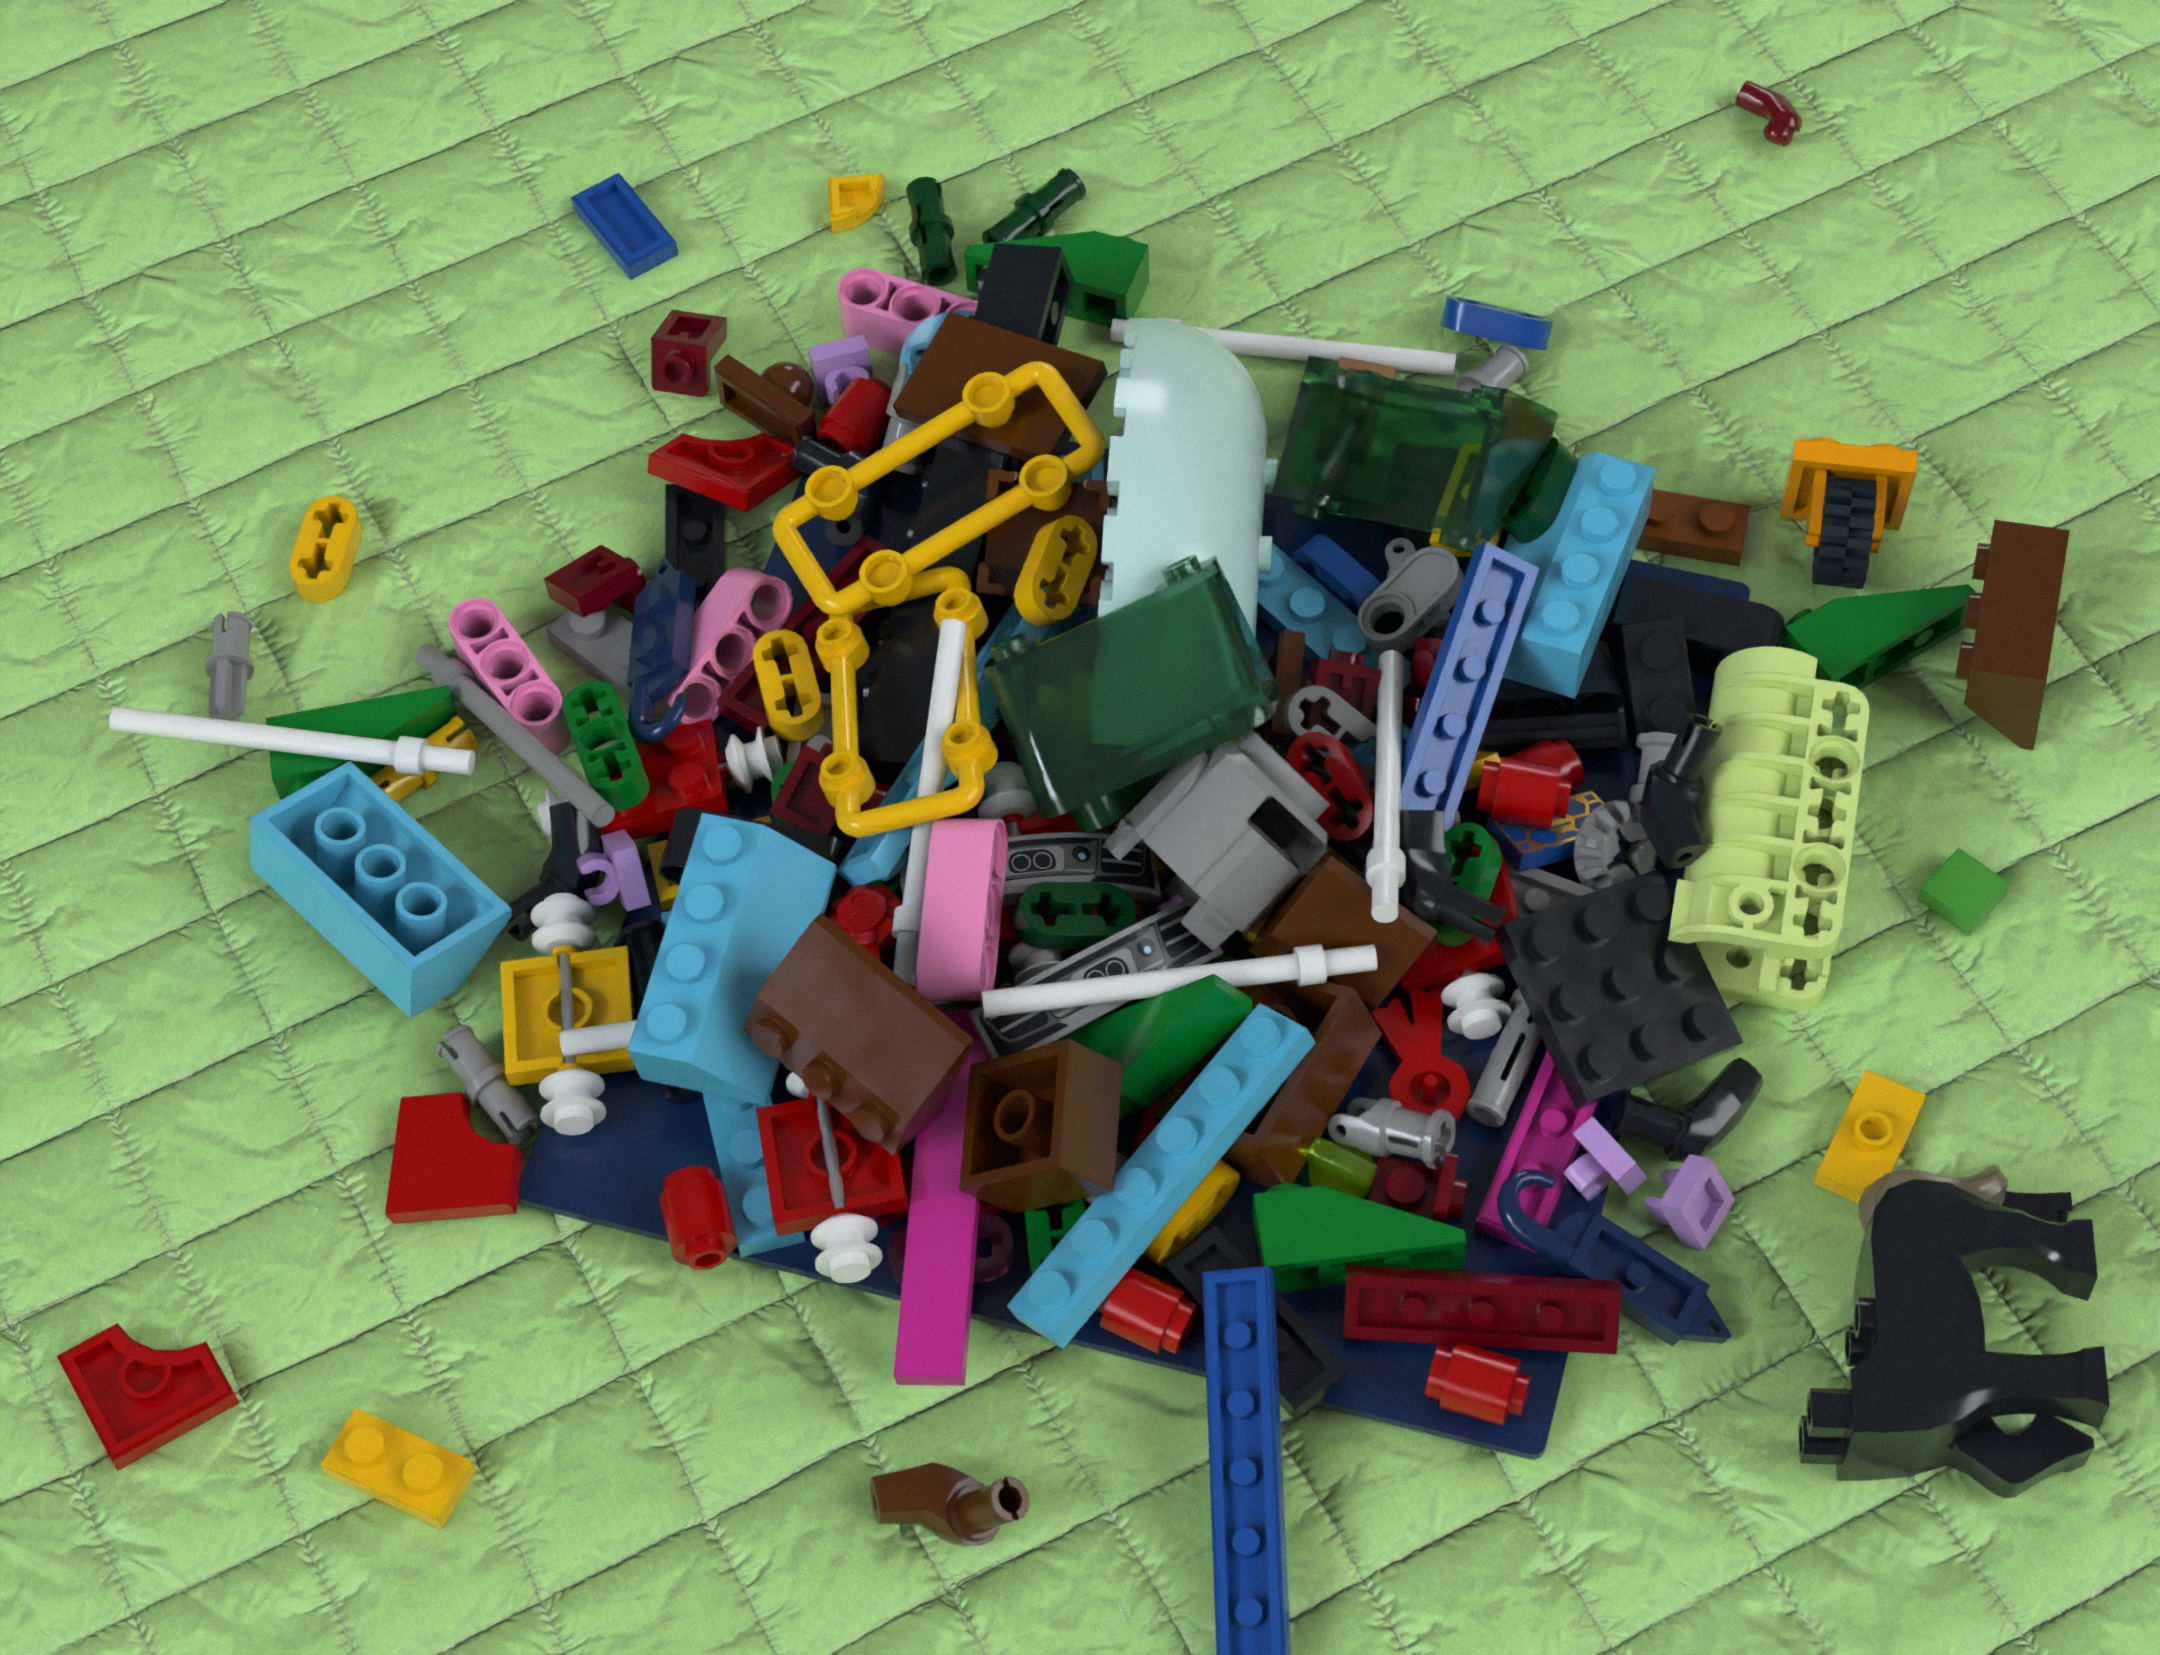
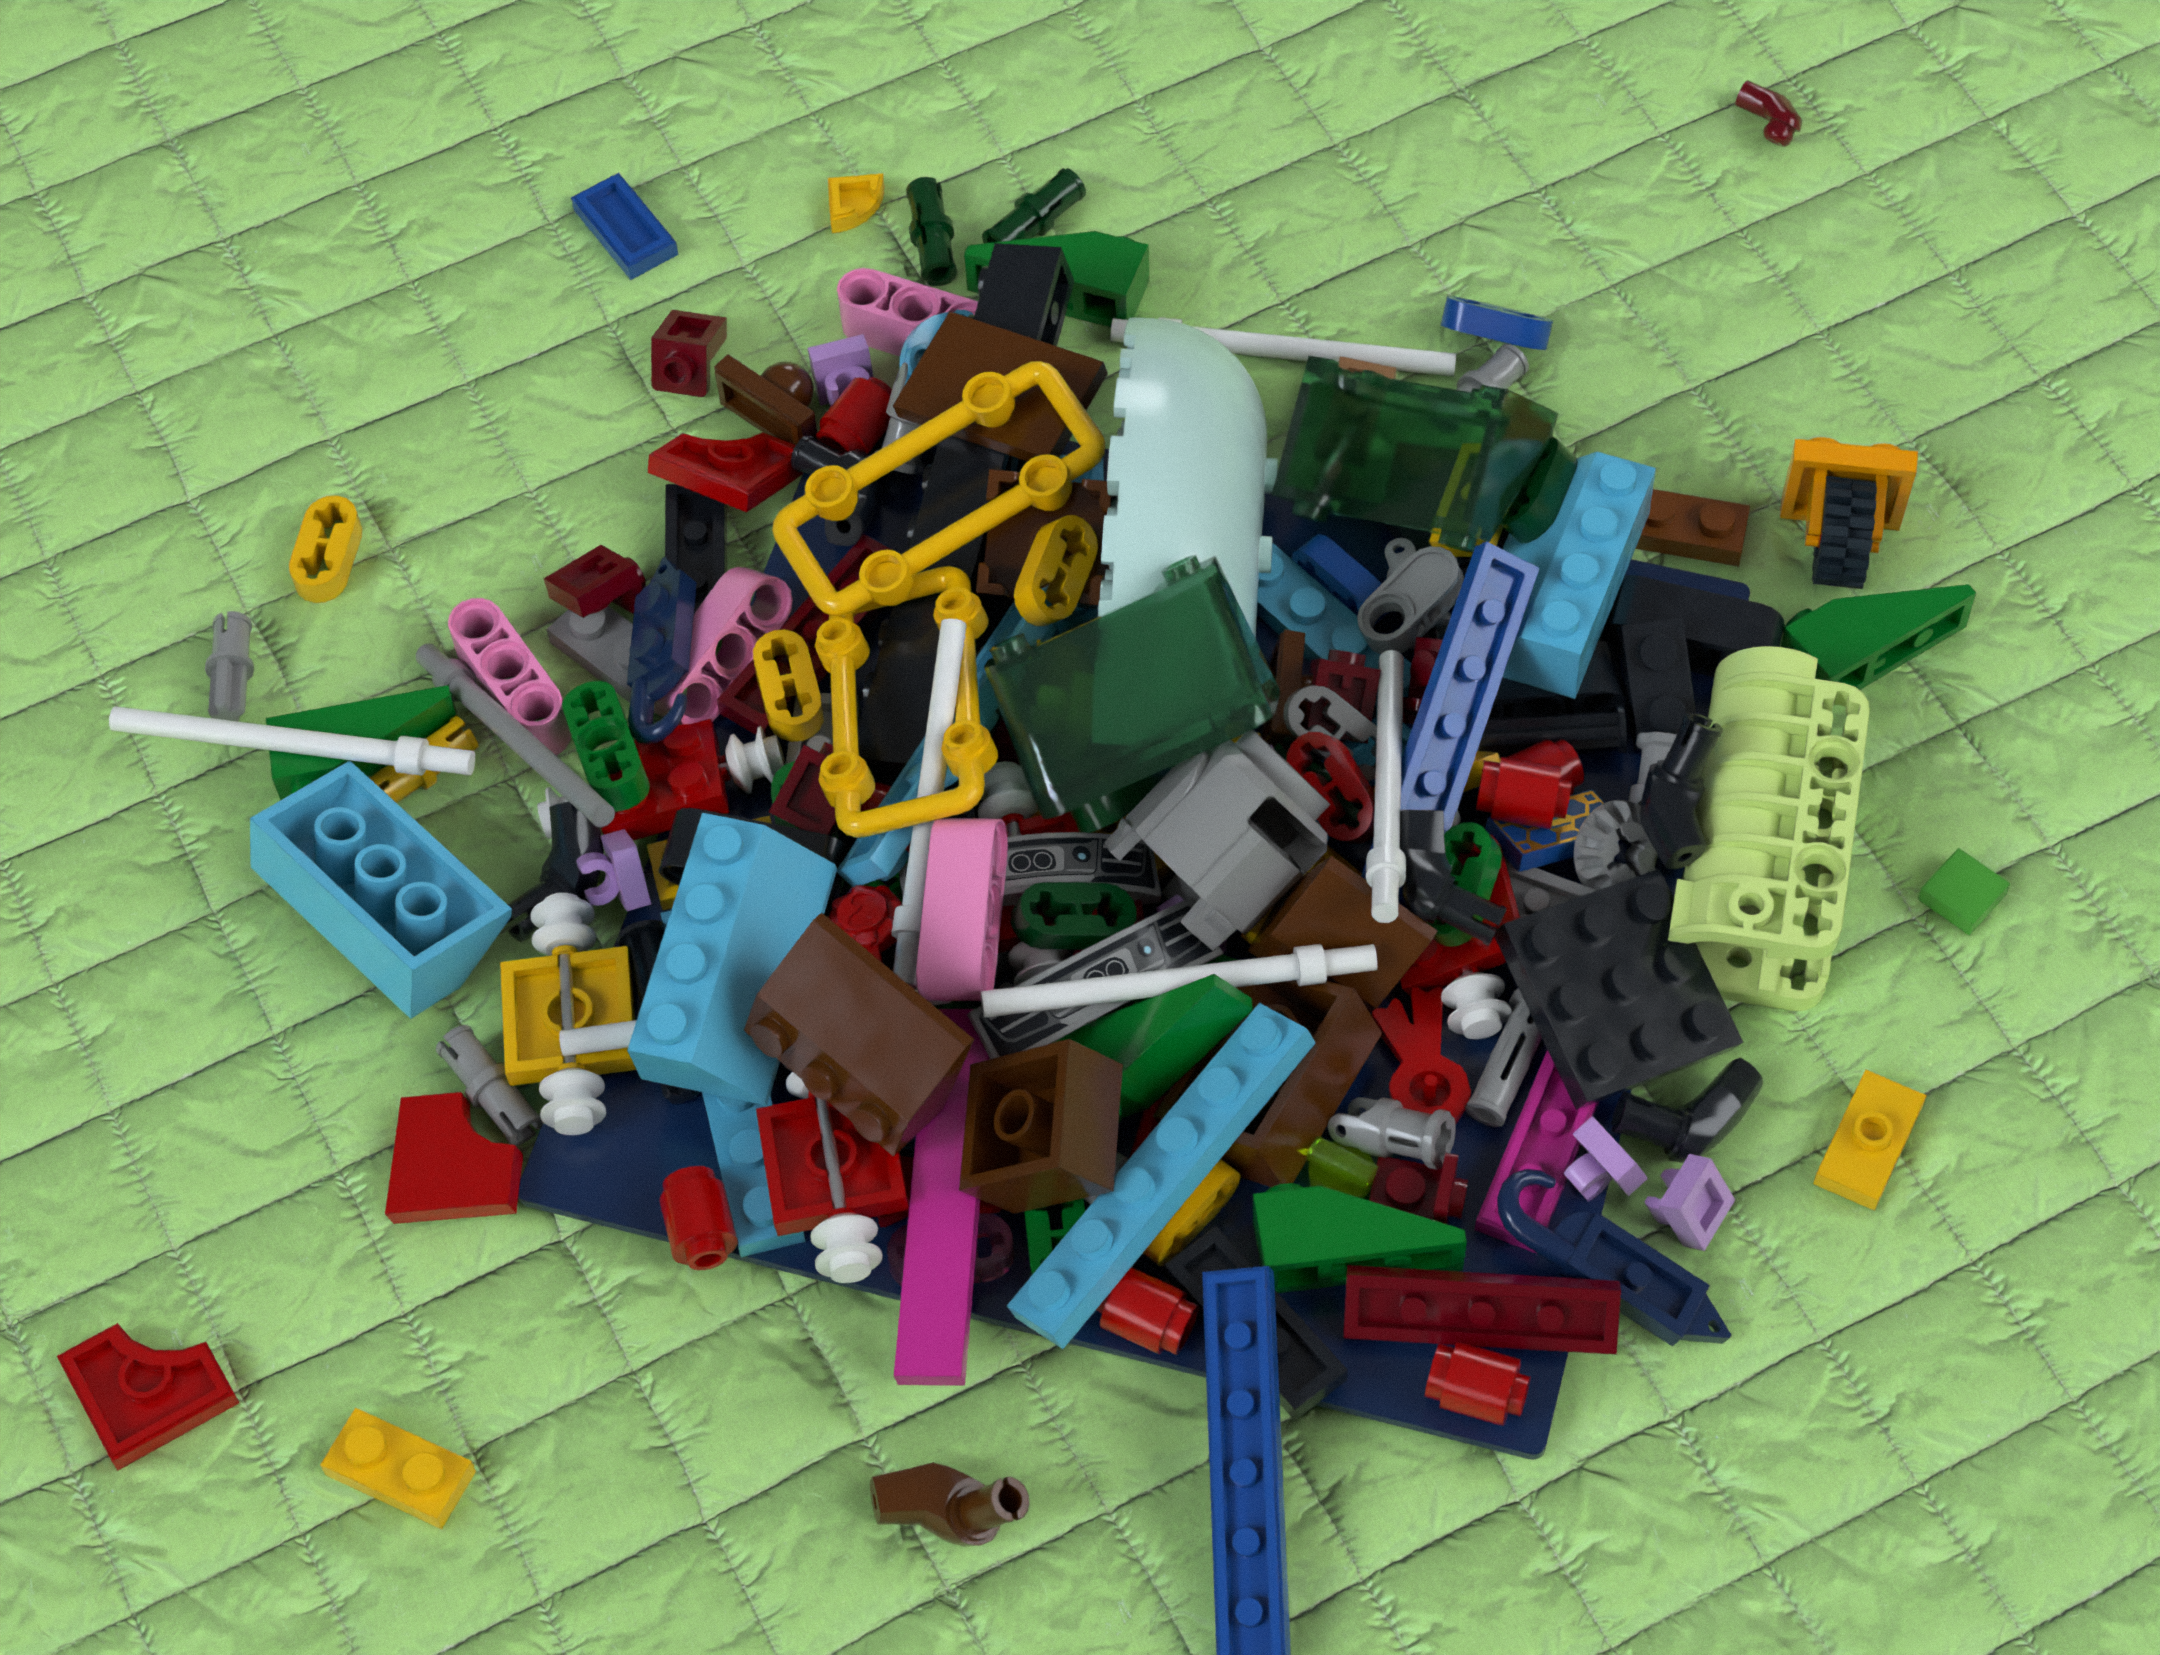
black piece [1798,1165,2110,1498] -> none
reddish brown slope [1955,520,2070,750] -> none

